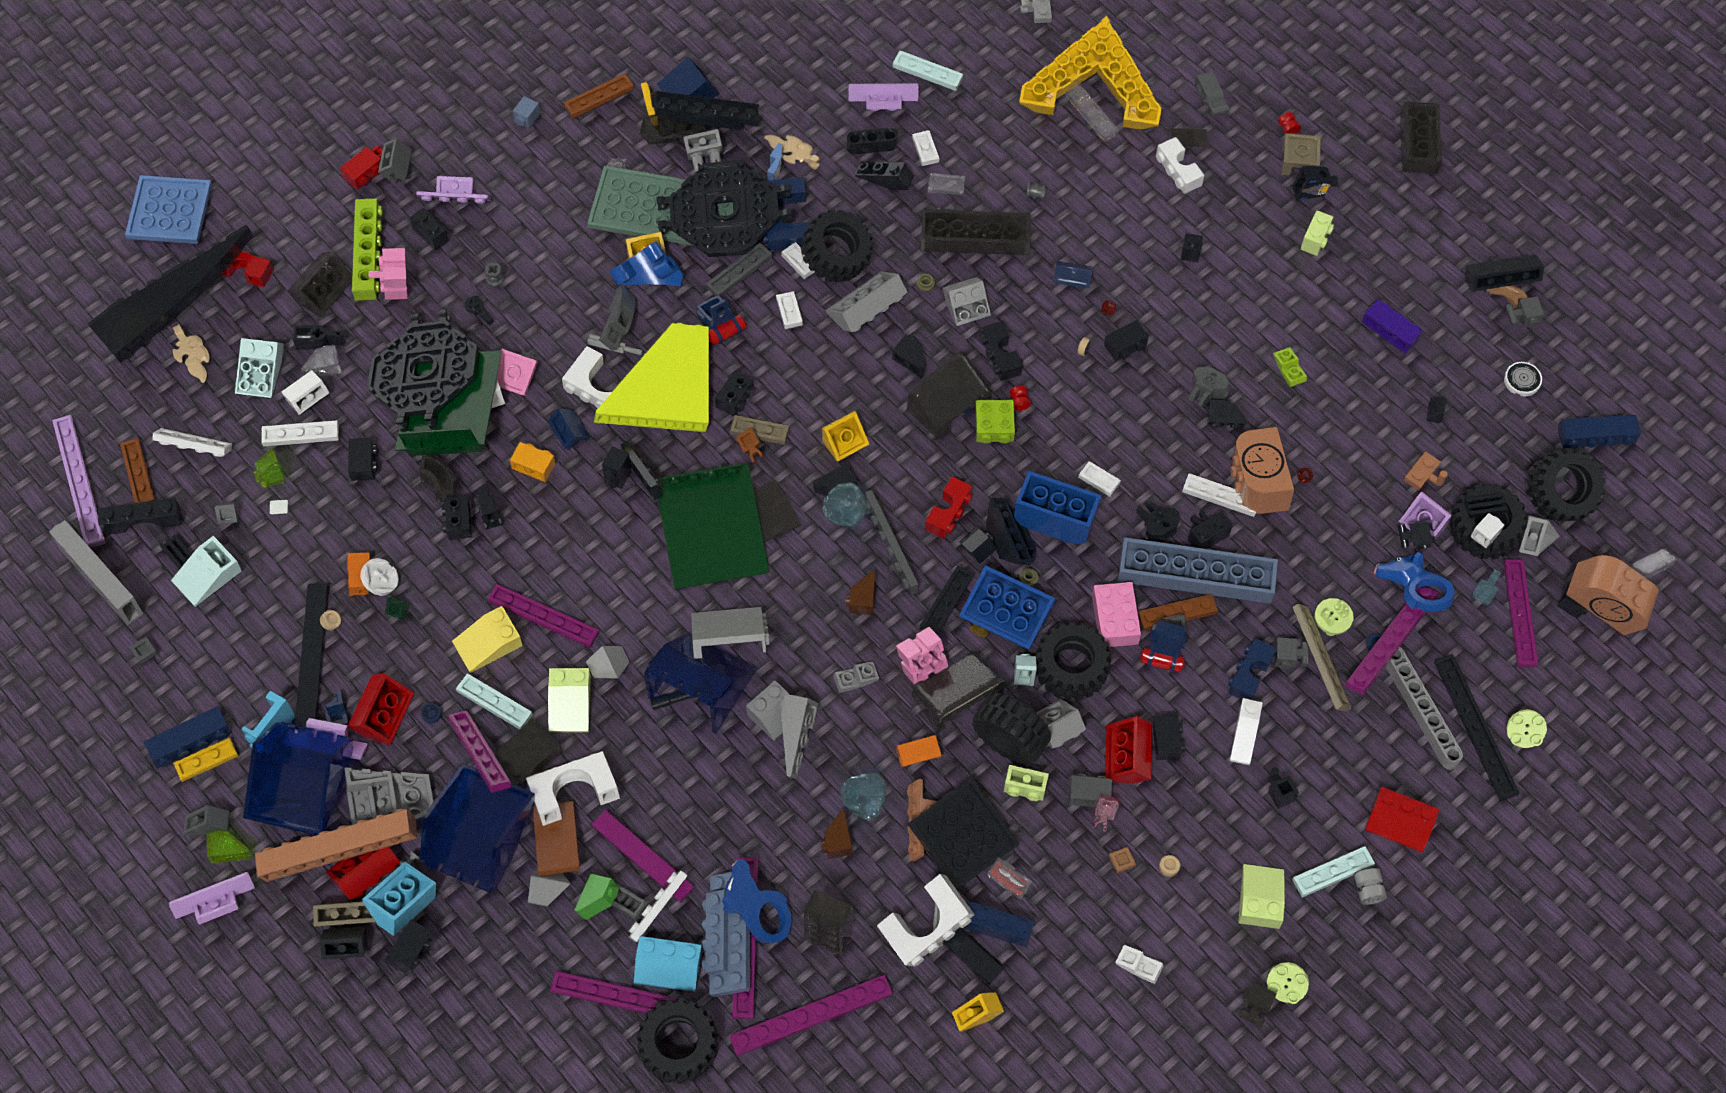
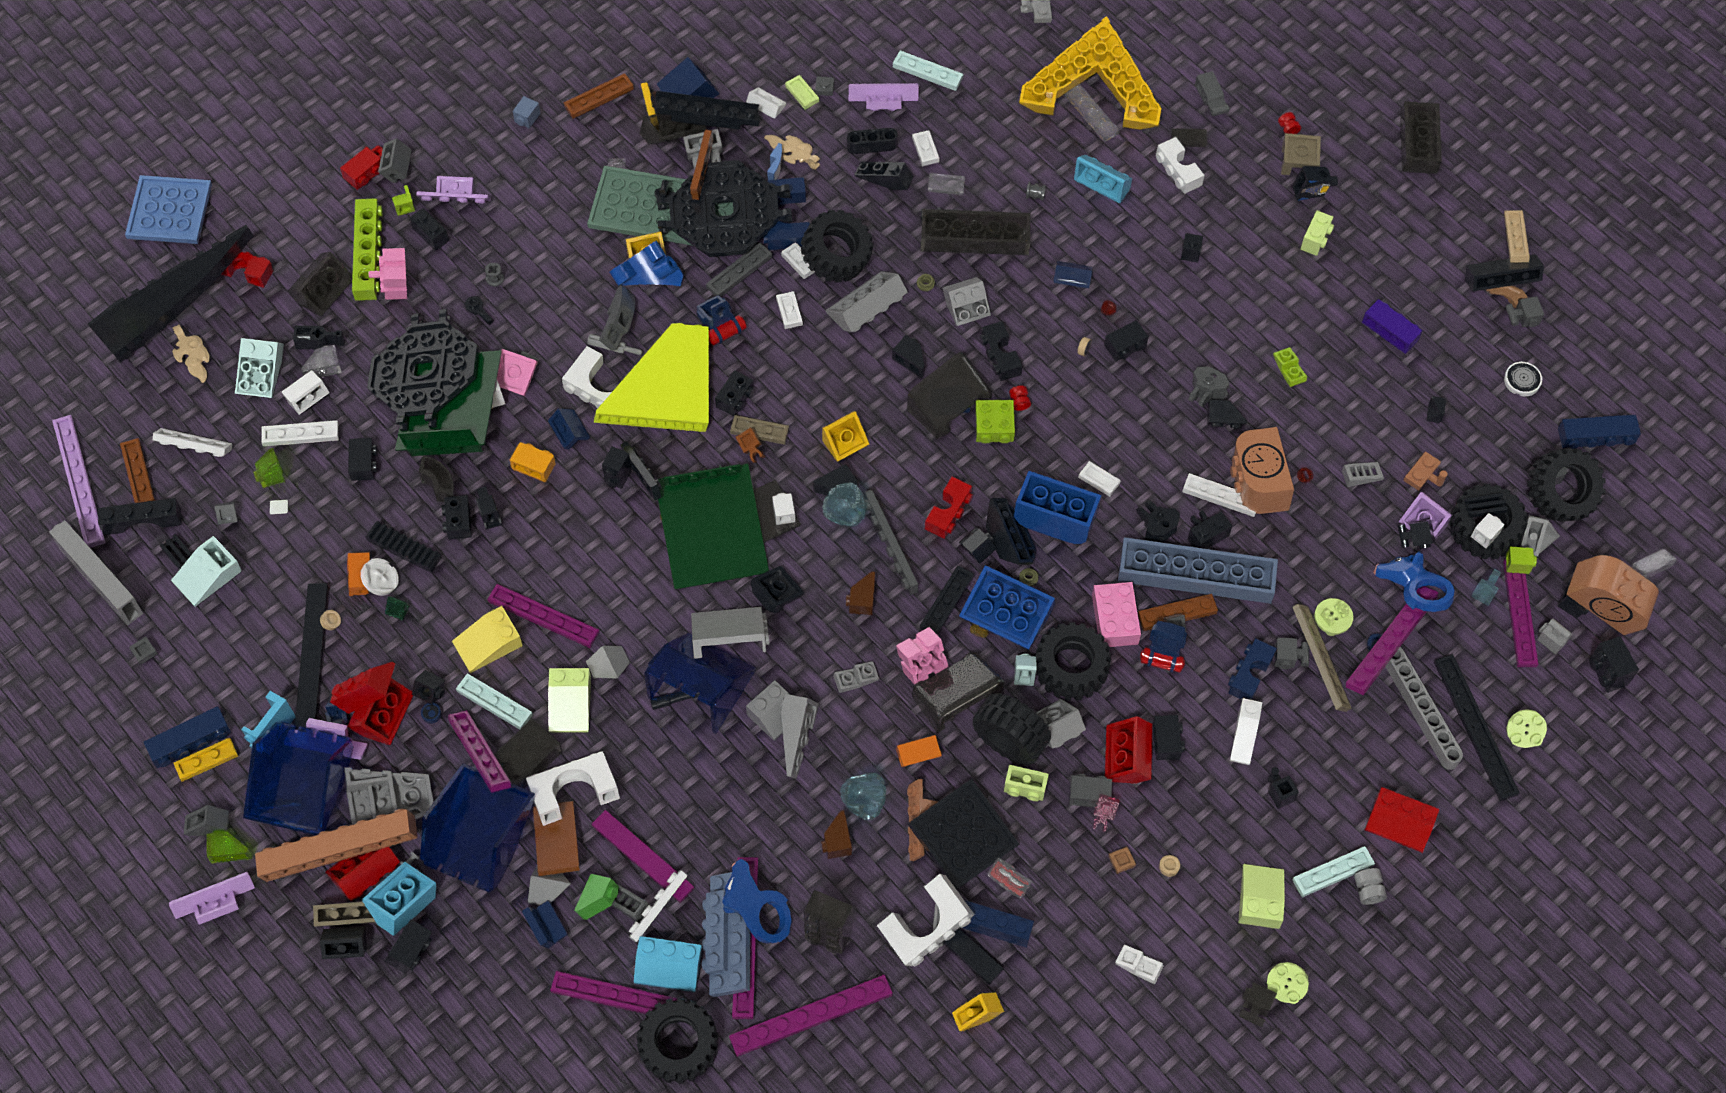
none -> red slope [330,662,395,714]
none -> black gear [365,521,442,573]
none -> lime panel [392,185,415,216]
none -> black brick [412,670,445,705]
none -> dark blue panel [522,901,568,948]
none -> black plate [654,180,672,197]
none -> dark orange tile [690,130,713,200]
none -> white slope [746,87,787,118]
none -> black slope [750,566,804,613]
none -> white brick [772,493,795,525]
none -> yellowish green tile [785,75,819,109]
none -> dark grey plate [815,77,834,96]
none -> medium azure slope [1074,155,1132,203]
none -> light grey slope [1342,462,1384,487]
none -> tan tile [1504,211,1530,262]
none -> lime brick [1506,547,1537,574]
none -> light grey brick [1537,619,1572,655]
none -> black brick [1589,636,1639,693]

